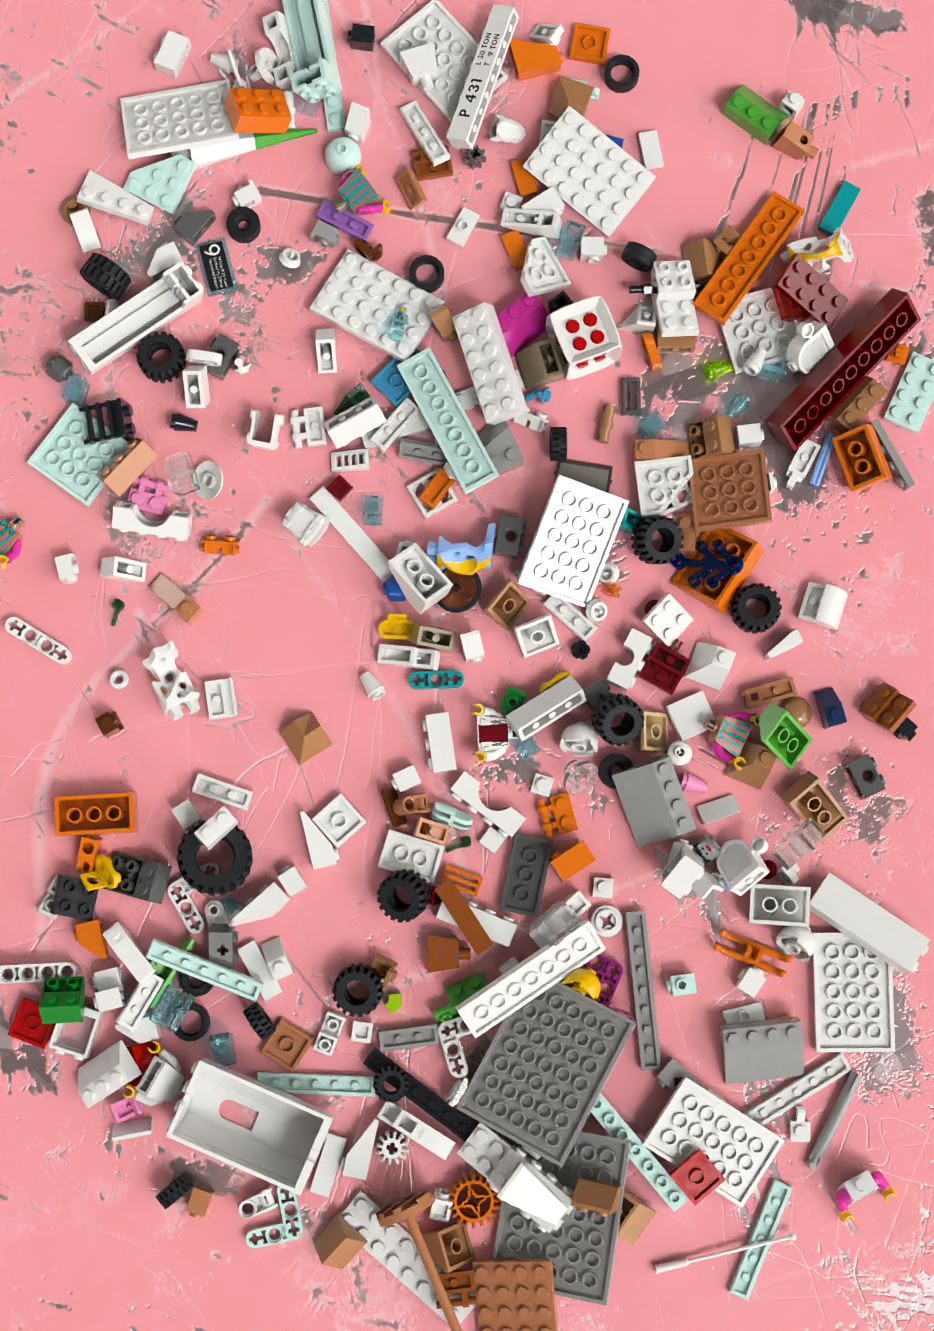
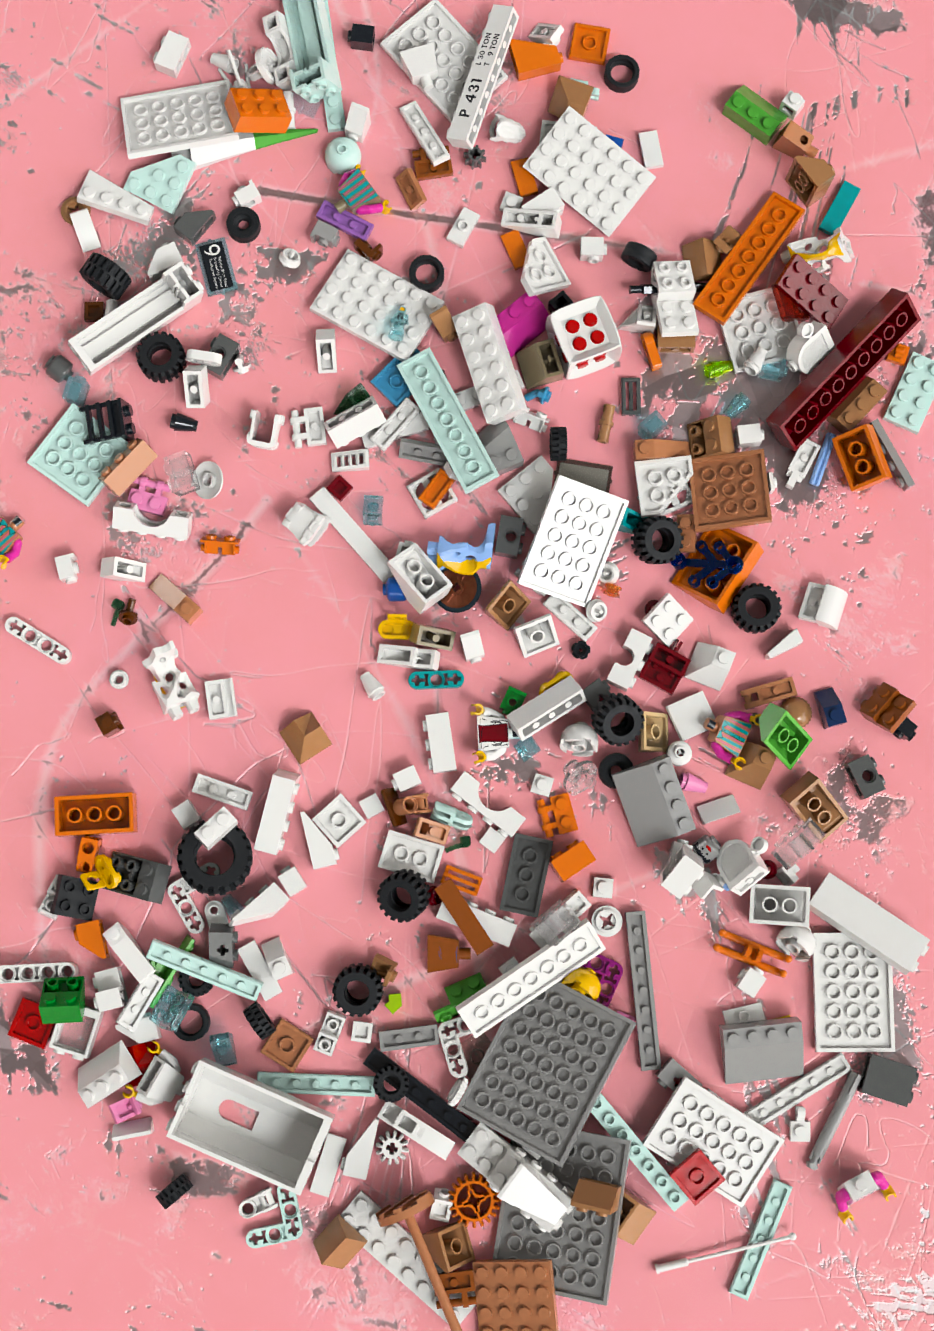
nougat brick [186,1185,215,1219] -> none
clear light blue slope [554,219,586,261] -> none
light aqua brick [666,973,697,996] -> none
none -> reddish brown plate [118,598,138,625]
none -> white wedge [254,769,301,855]
none -> white tile [359,793,385,819]
none -> white plate [498,455,553,534]
none -> medium nougat slope [785,156,836,208]
none -> dark grey brick [857,1053,919,1107]

